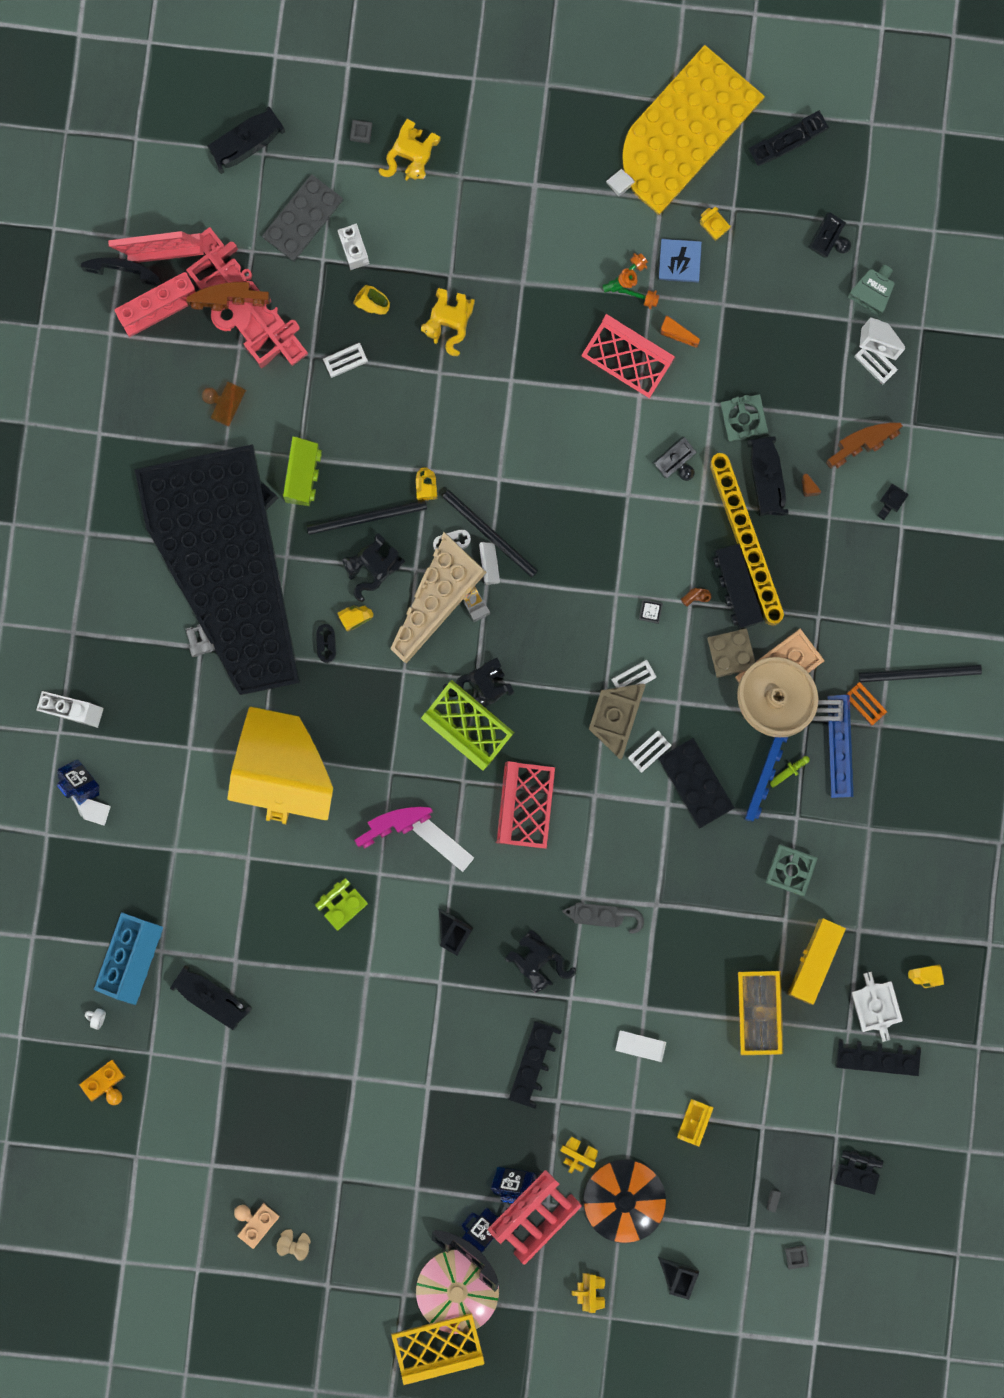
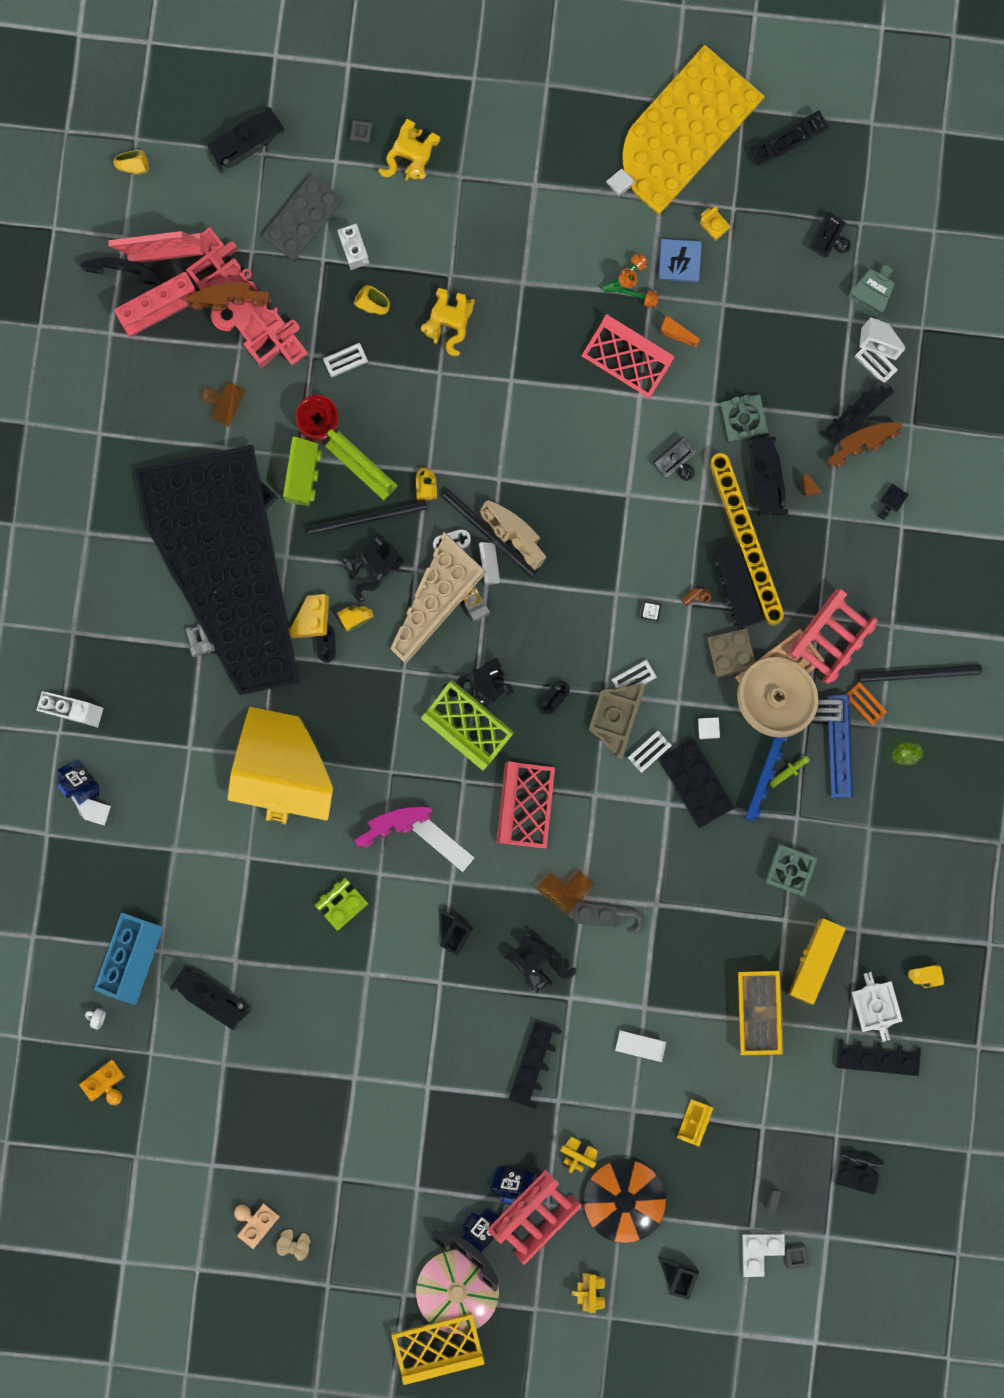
none -> yellow rock [113,150,149,175]
none -> yellow wing [290,594,329,638]
none -> red wheel [296,395,338,441]
none -> lime fence [325,429,398,501]
none -> tan slope [480,500,546,570]
none -> clear orange plate [537,871,595,915]
none -> black beam [539,681,570,715]
none -> white tile [698,717,720,739]
none -> white plate [742,1234,785,1277]
none -> coral fence [787,589,878,684]
none -> black hinge [819,379,894,445]
none -> clear neon green rock [892,742,923,765]

